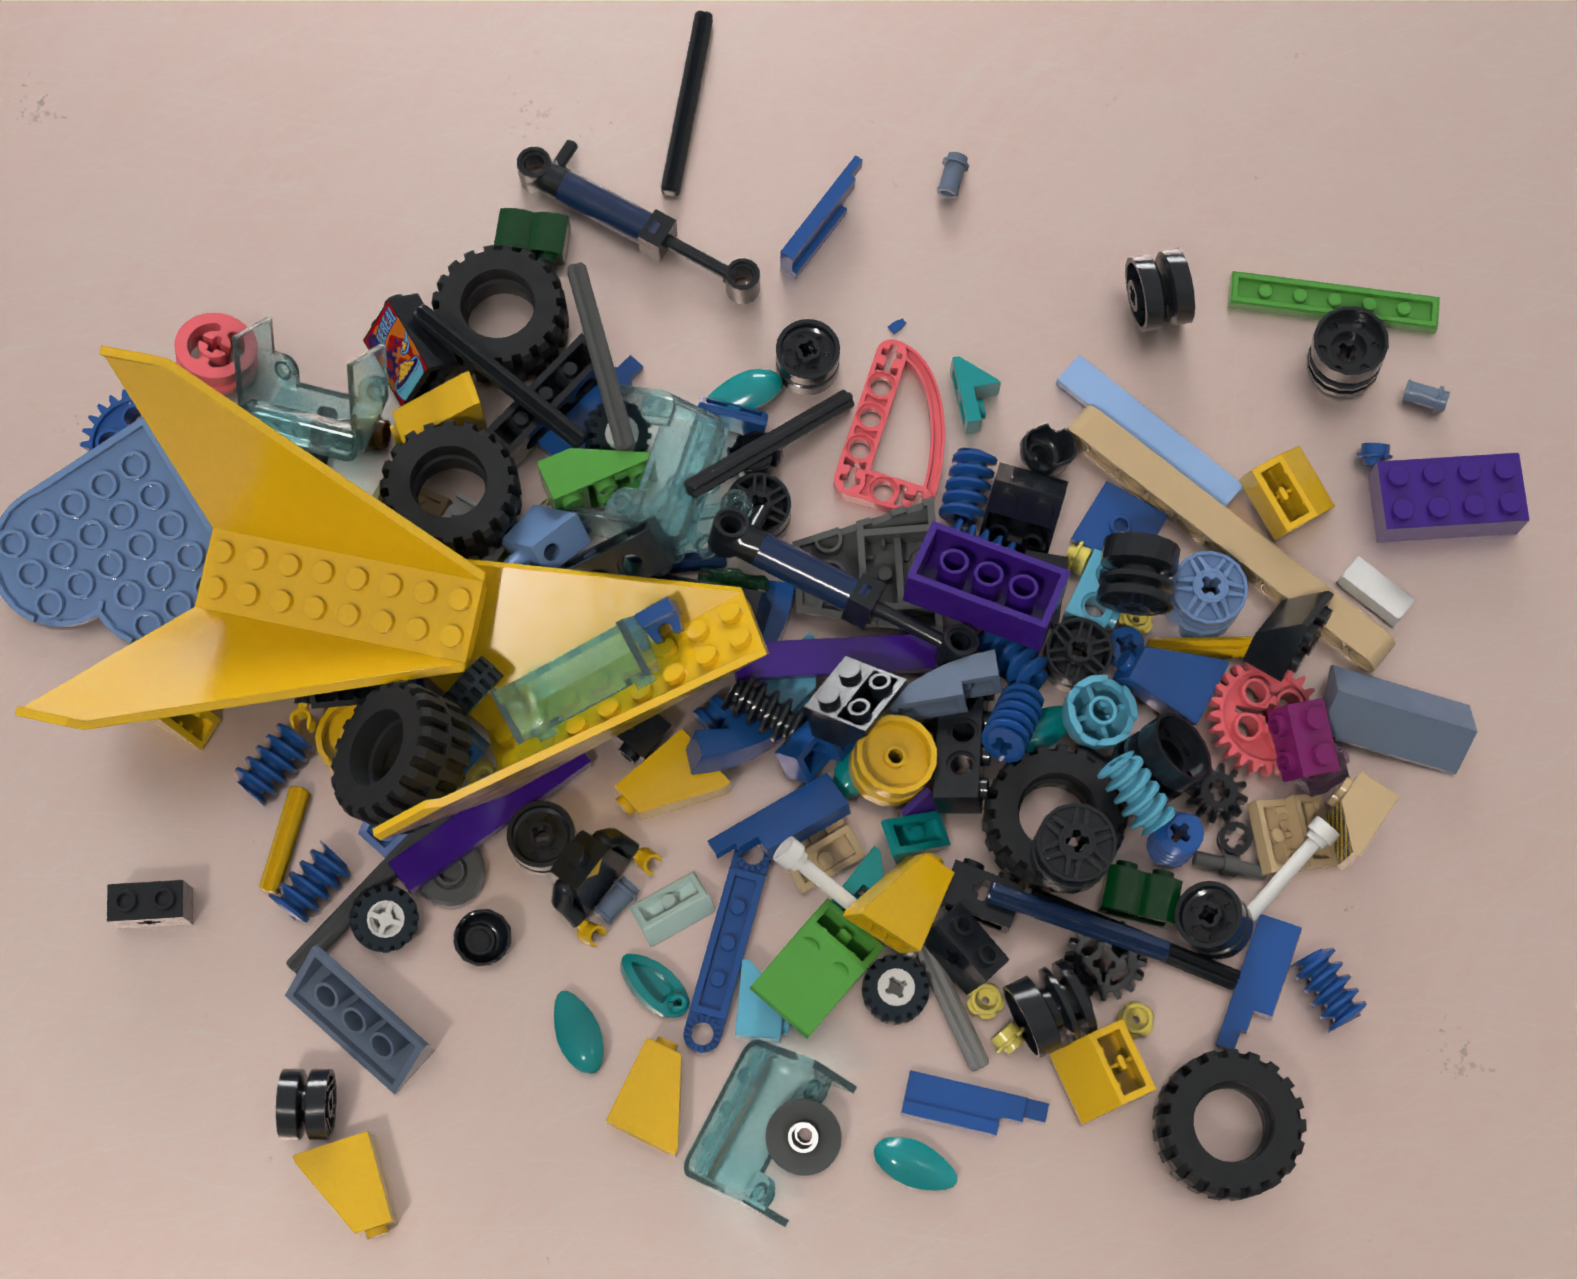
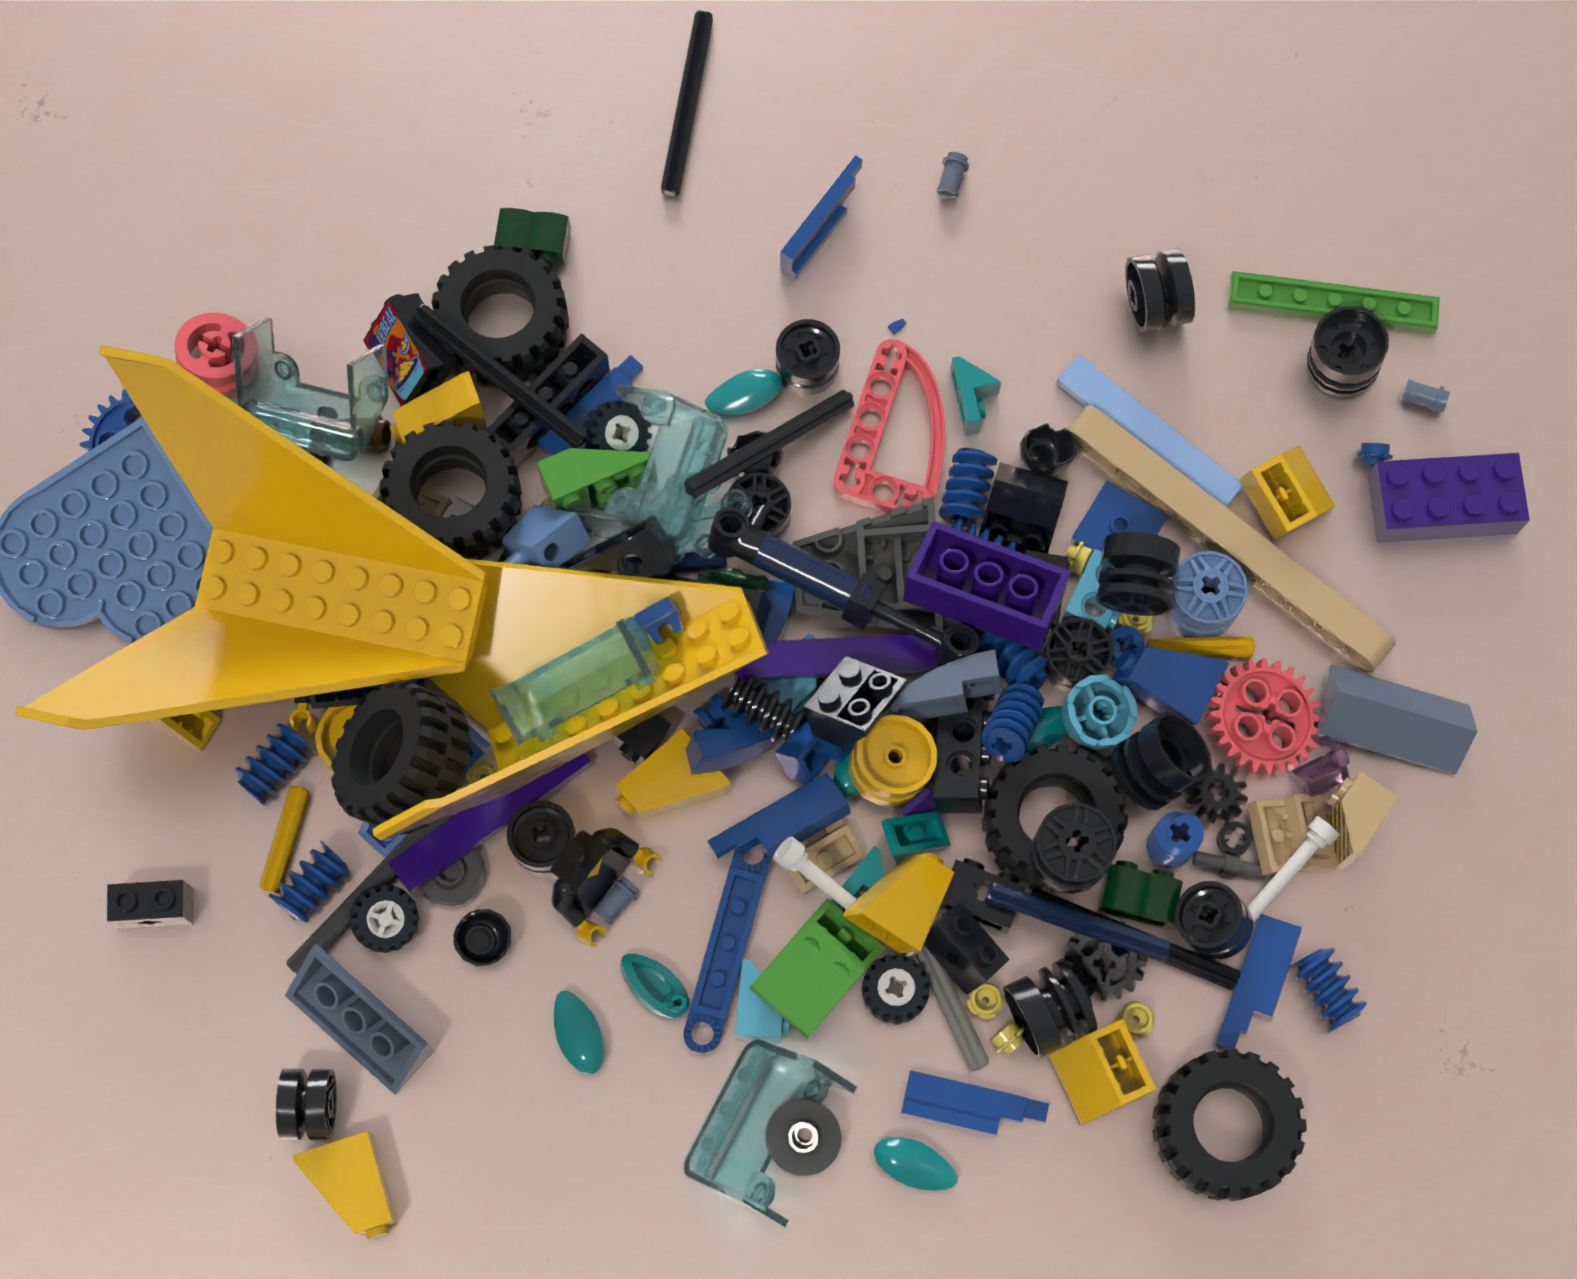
black wheel [443,656,504,717] -> none
black piece [517,140,760,304] -> none
dark grey axle [567,262,635,451] -> none
yellow slope [606,1036,682,1158] -> none
light aqua slope [629,871,715,946] -> none
blue slope [694,396,768,435] -> none
medium azure piece [1097,751,1176,836] -> none
black slope [1243,591,1334,682] -> none
magenta bracket [1267,698,1340,782] -> none
white slope [1336,556,1415,627] -> none

